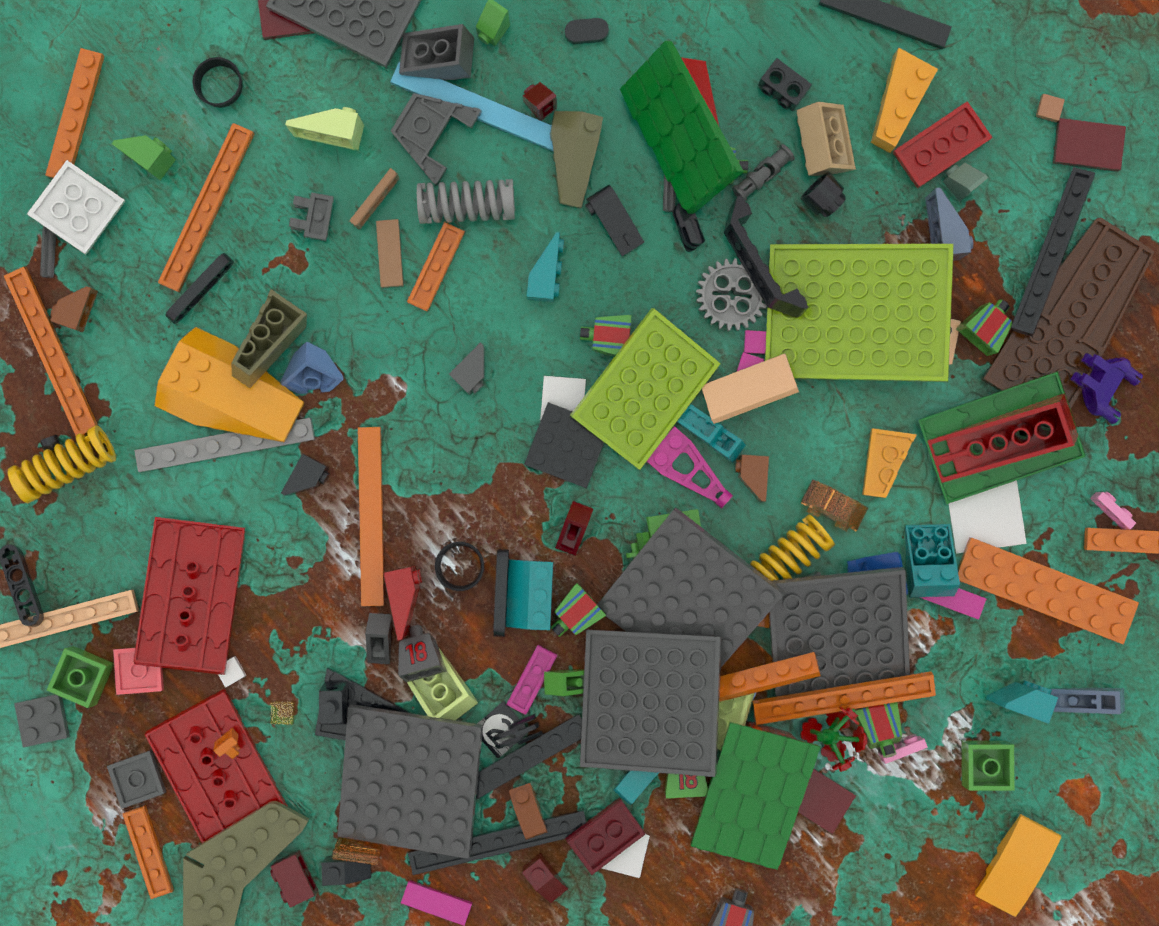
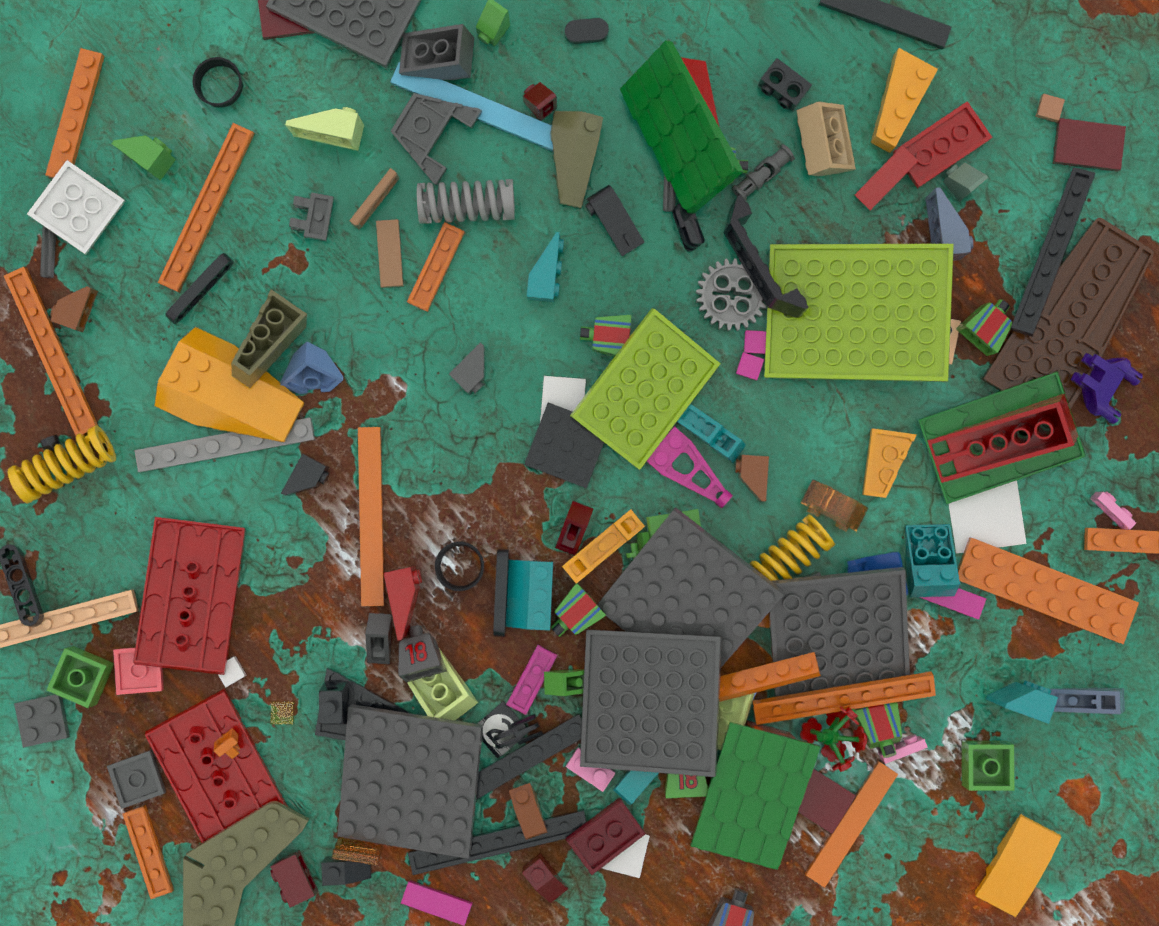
light nougat tile [702,354,799,424] -> none
black piece [800,172,846,217] -> none
none -> light orange slope [562,509,645,584]
none -> bright pink plate [566,747,615,792]
none -> orange tile [805,761,898,888]
none -> red tile [854,146,919,211]

